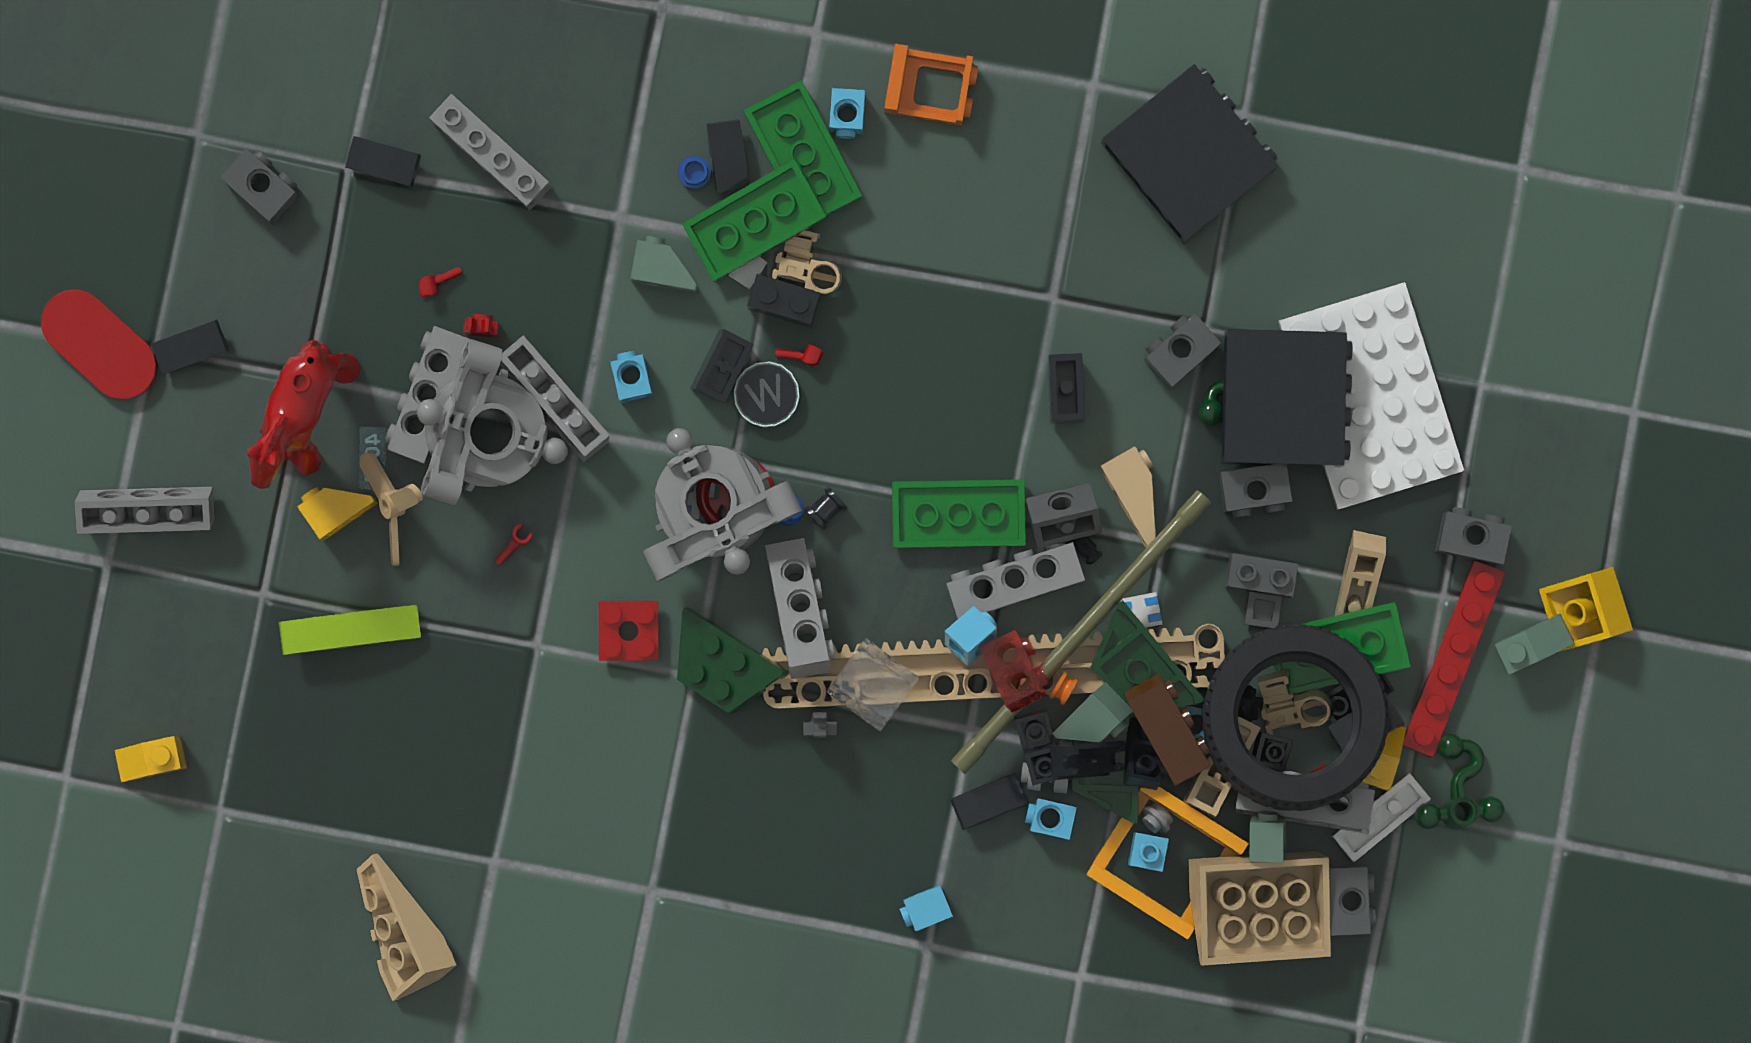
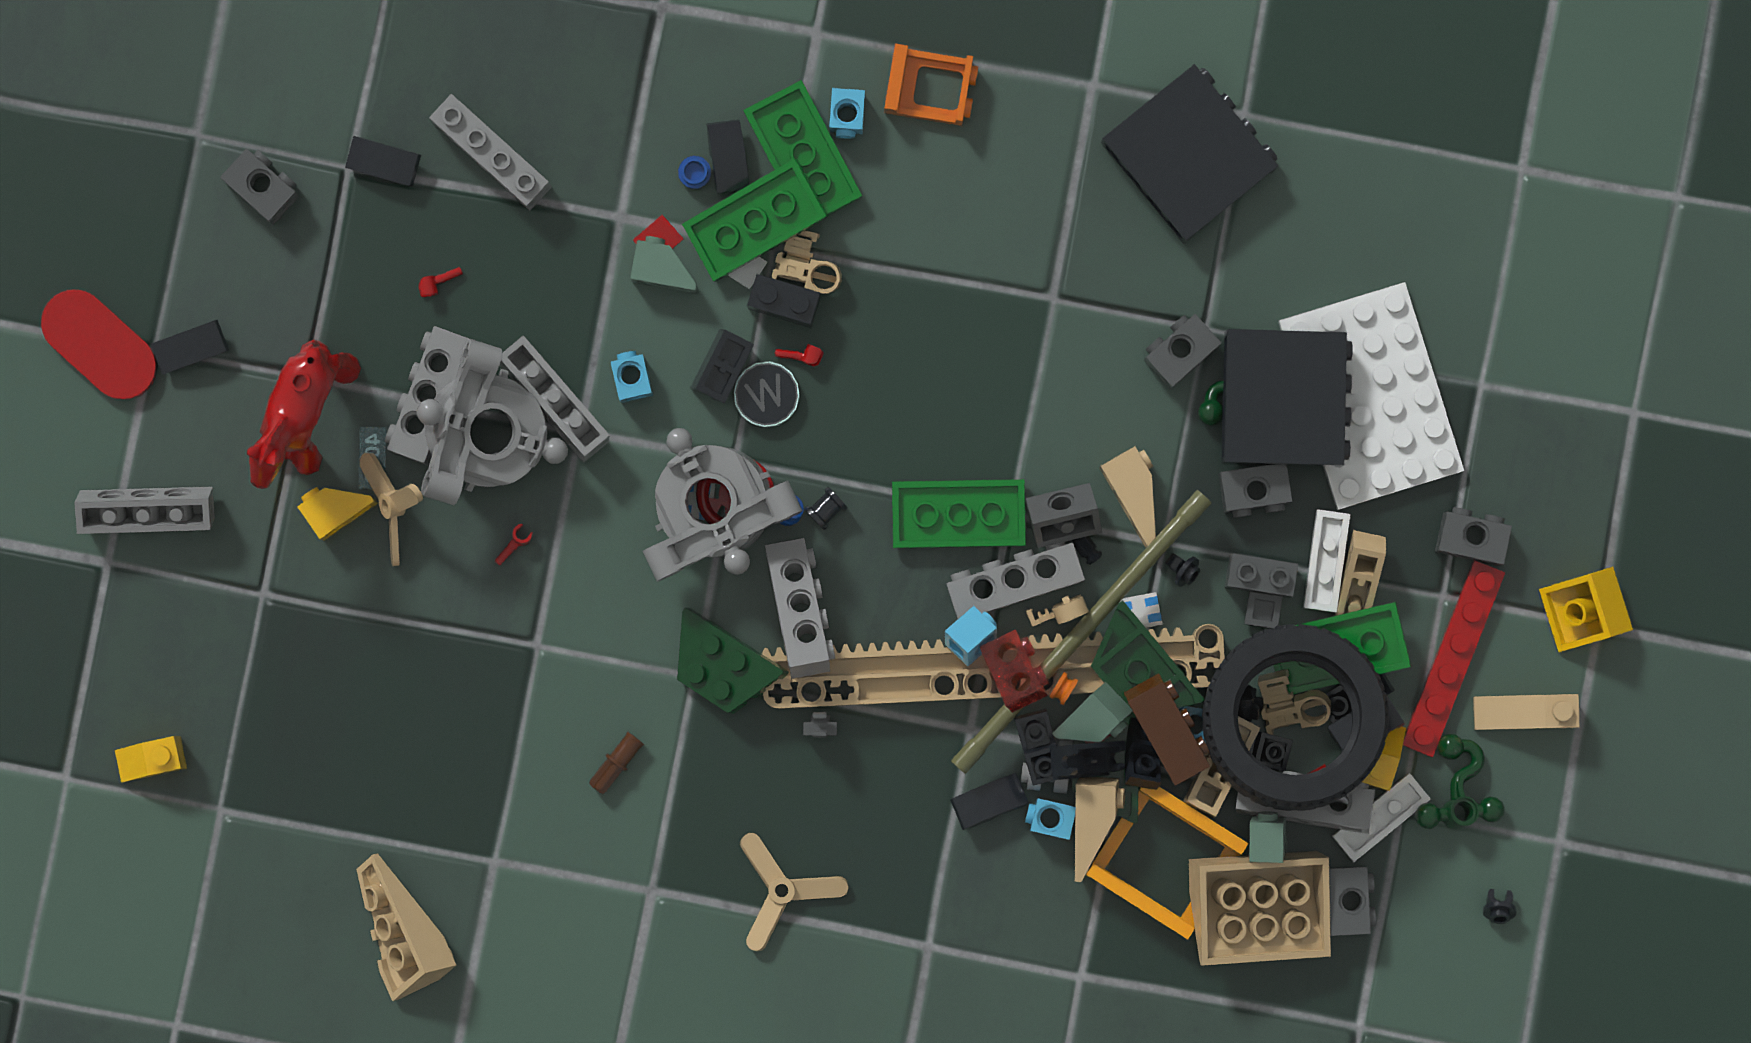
lime slope [279,605,421,655] -> none
red plate [463,314,500,338] -> none
red piece [598,601,659,661] -> none
clear slope [827,638,919,732] -> none
medium azure brick [900,885,953,931] -> none
black brick [1047,353,1085,424] -> none
medium azure brick [1128,832,1169,872] -> none
light grey plate [1142,803,1173,834] -> none
sand green slope [1495,613,1575,674] -> none
none -> reddish brown axle [589,732,644,794]
none -> red sticker [633,214,683,249]
none -> tan piece [740,833,848,951]
none -> tan piece [1026,594,1089,627]
none -> tan slope [1075,777,1125,882]
none -> black plate [1165,553,1200,587]
none -> white plate [1303,509,1350,613]
none -> tan slope [1473,694,1580,730]
none -> black plate [1483,889,1517,924]

